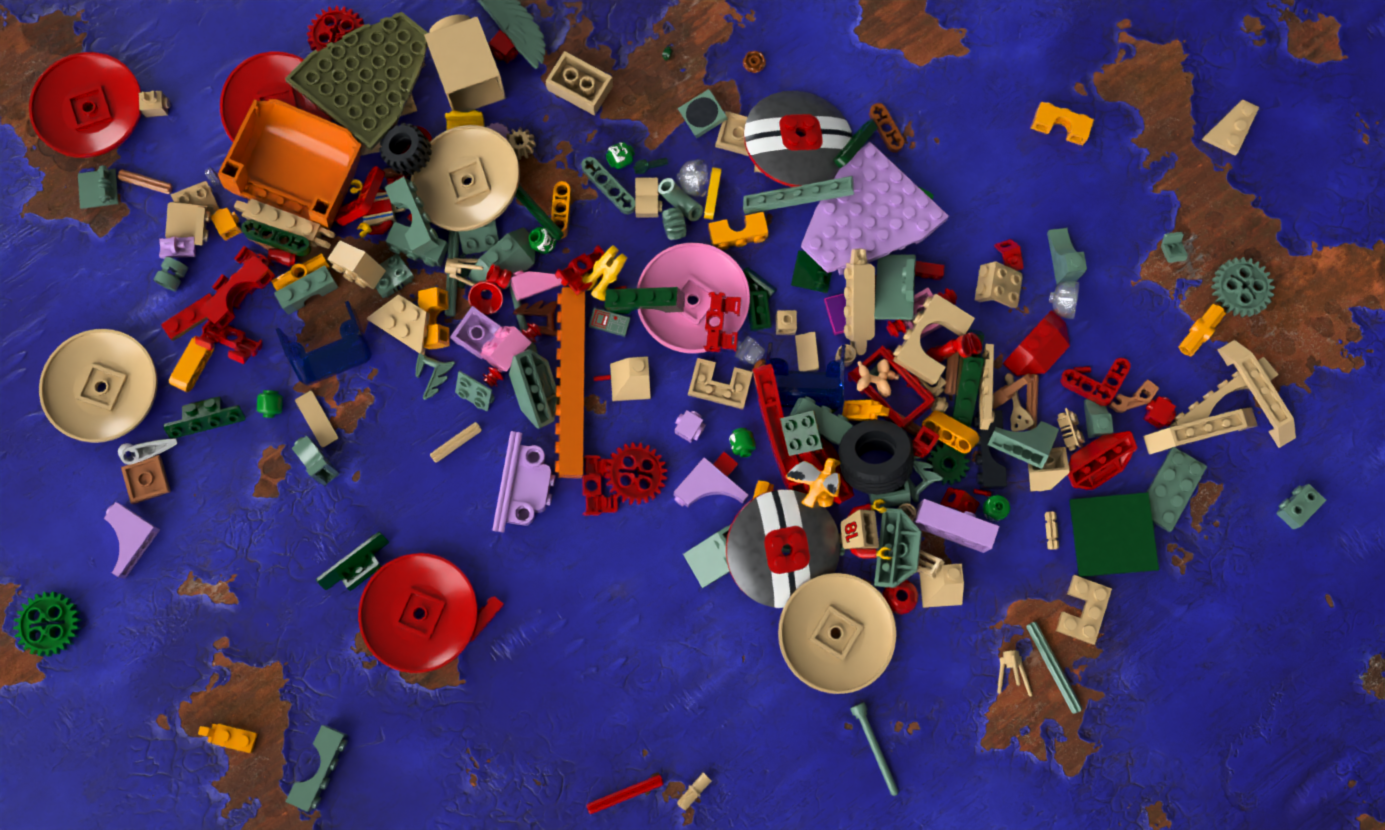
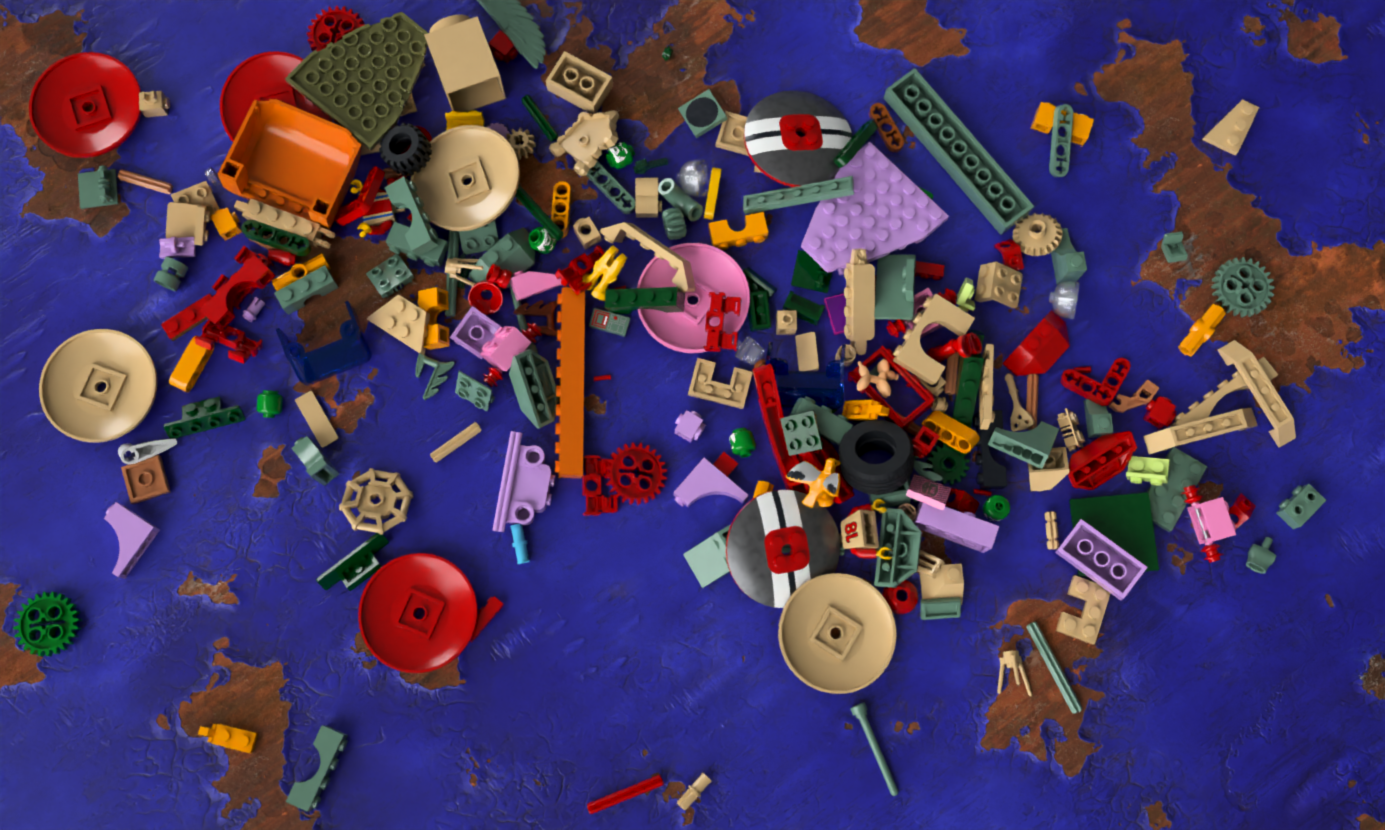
tan brick [327,241,386,289] -> none
tan slope [610,357,651,401] -> none
dark orange plate [743,51,766,73] -> none
nougat piece [992,373,1034,409] -> none
none -> lavender pin [242,297,265,322]
none -> tan plate [339,468,414,535]
none -> medium azure pin [510,524,530,564]
none -> dark green axle [521,95,558,142]
none -> tan shield [549,110,619,177]
none -> tan brick [573,217,601,250]
none -> tan slope [599,222,696,293]
none -> dark green hinge [782,291,825,326]
none -> sand green brick [884,68,1034,235]
none -> tile [906,474,951,510]
none -> sand green tile [920,597,961,620]
none -> yellowish green bracket [956,277,975,312]
none -> tan gear [1013,213,1062,256]
none -> sand green beam [1049,104,1073,177]
none -> lavender brick [1055,519,1147,601]
none -> yellowish green bracket [1126,456,1170,486]
none -> bright pink brick [1181,485,1236,563]
none -> red bracket [1228,493,1256,529]
none -> sand green piece [1246,537,1276,574]

